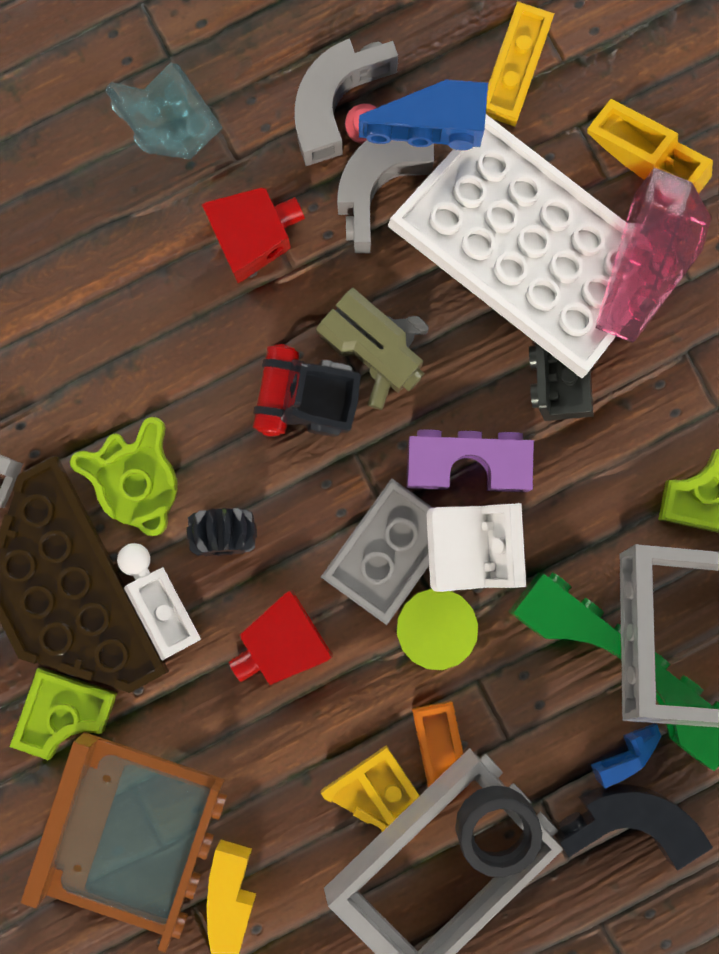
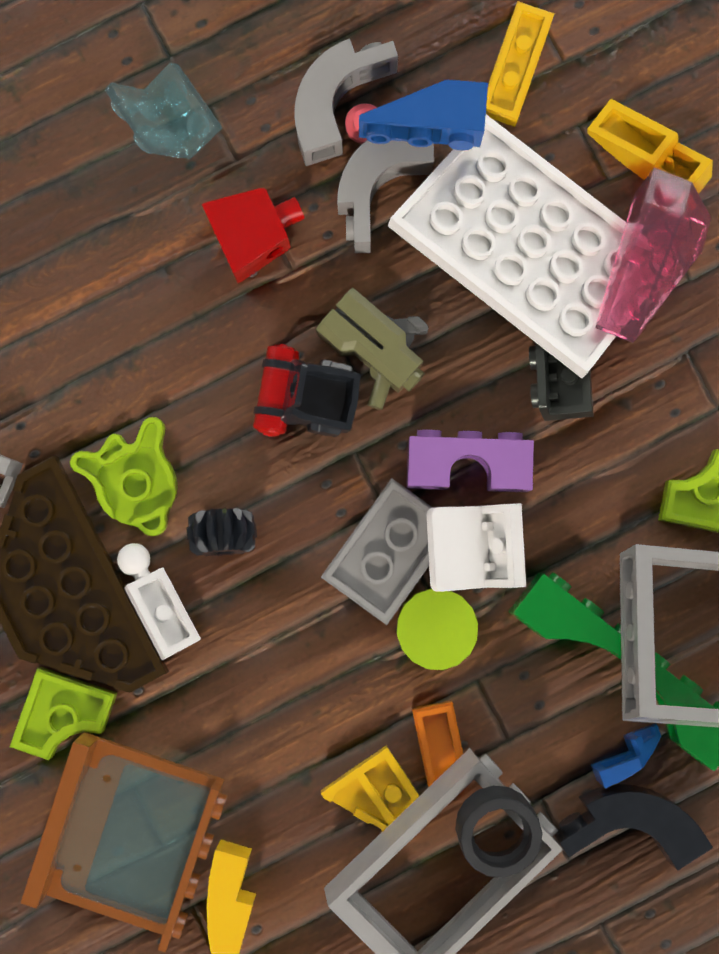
red torso [228,590,333,685] -> none

